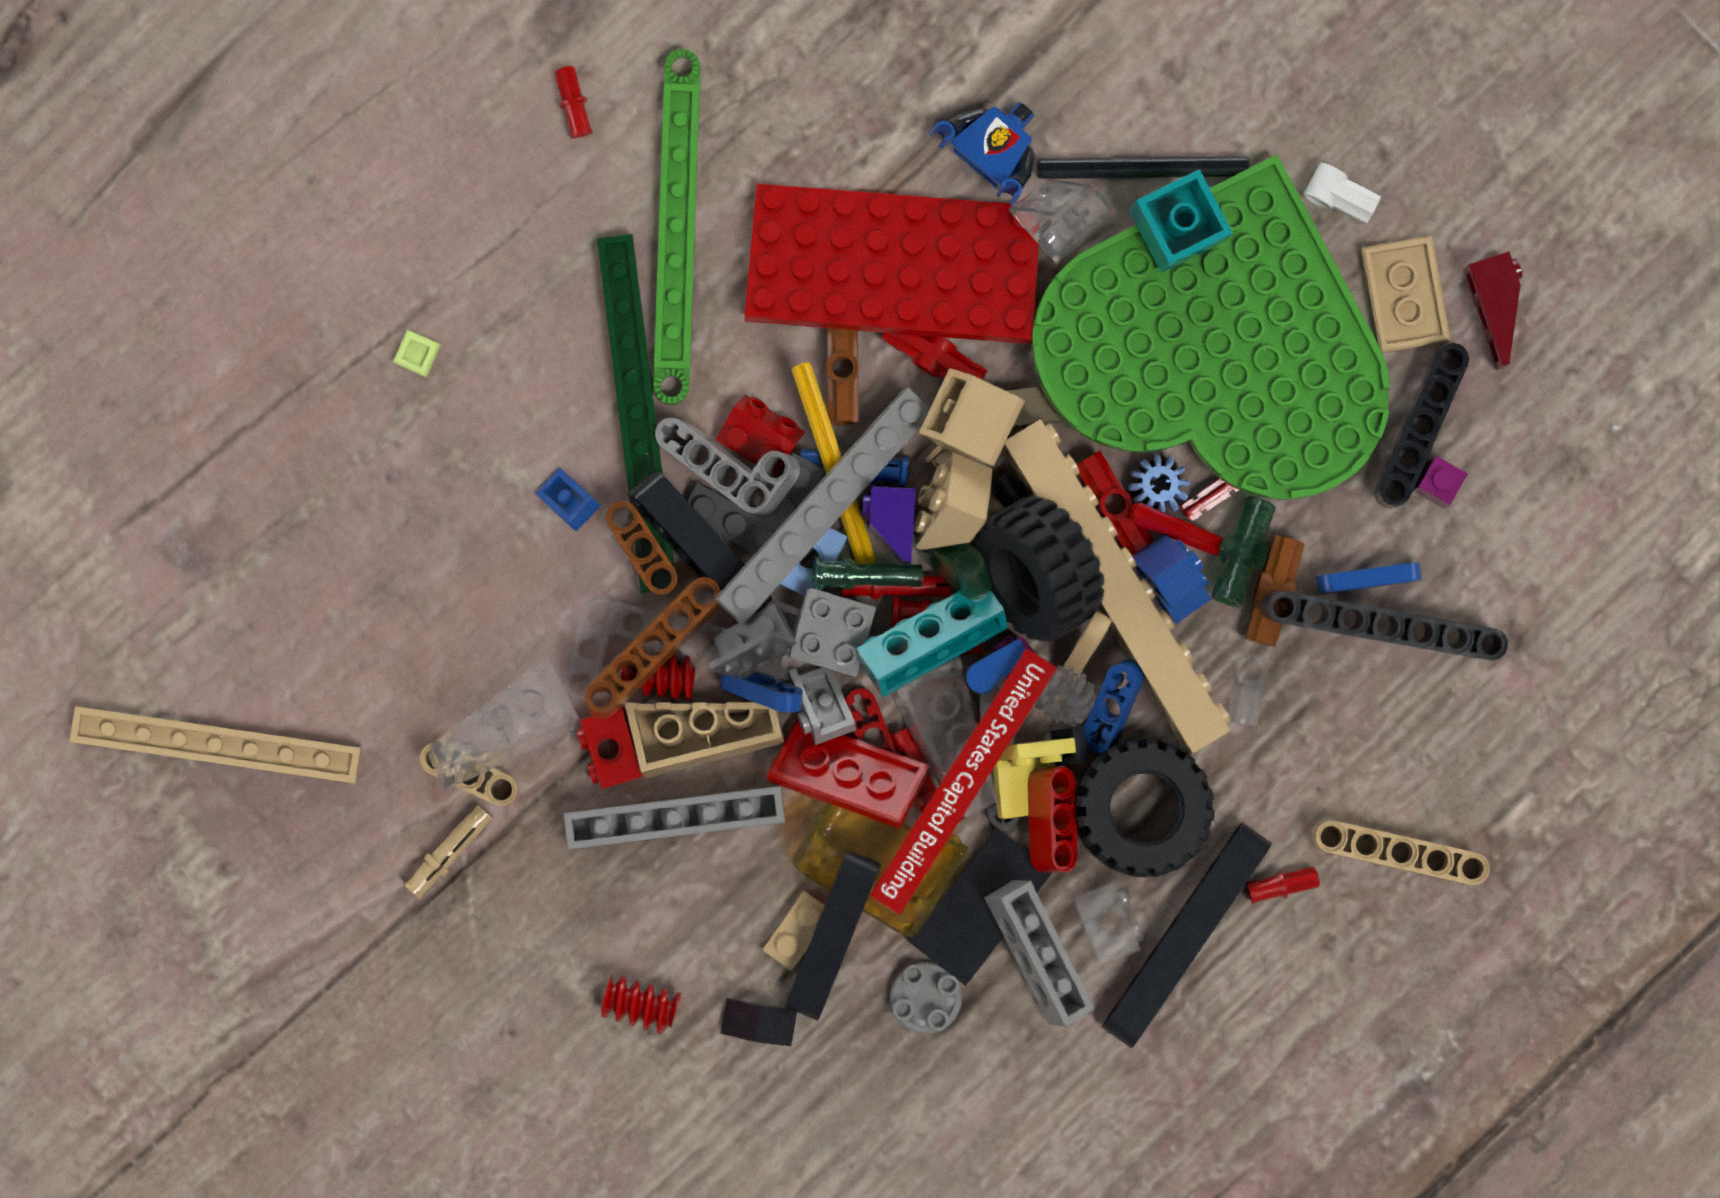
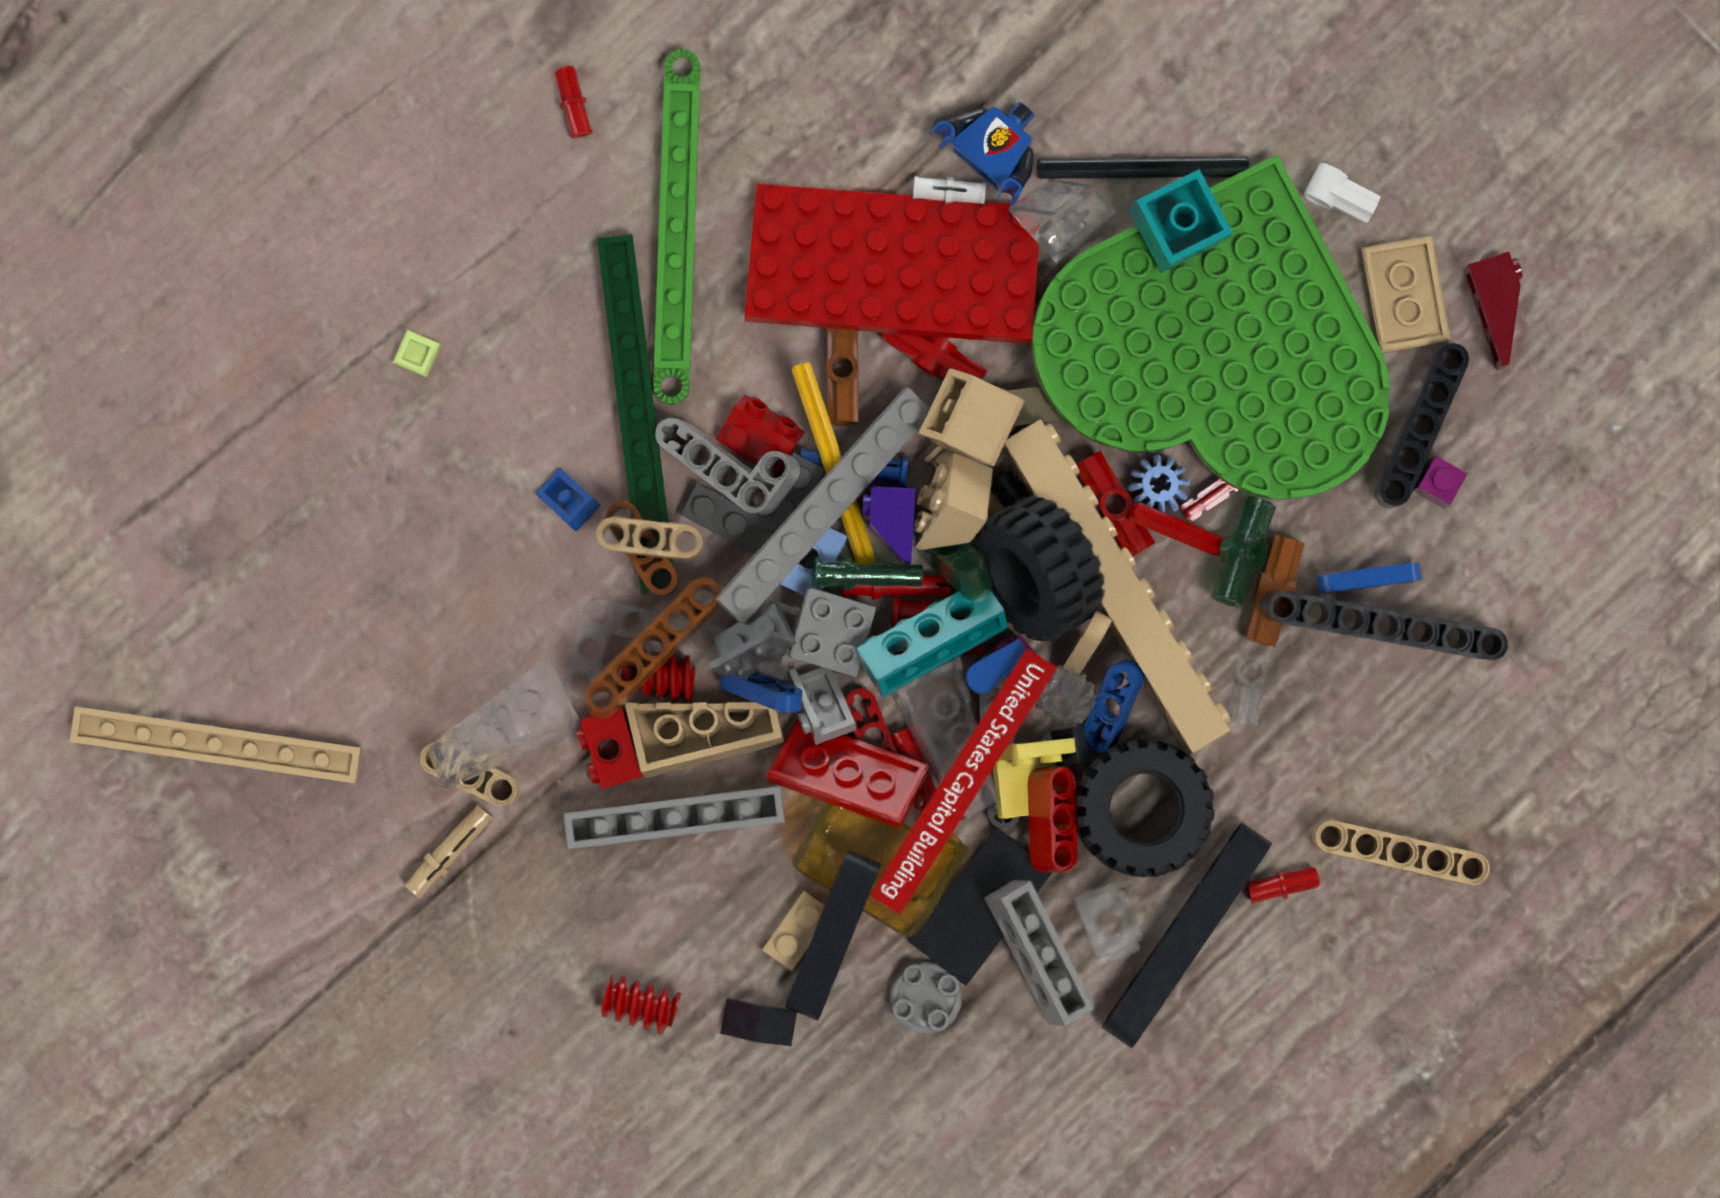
black beam [628,470,773,615] -> none
blue brick [1132,534,1211,624] -> none
none -> tan beam [596,517,704,561]
none -> white pin [913,176,986,204]

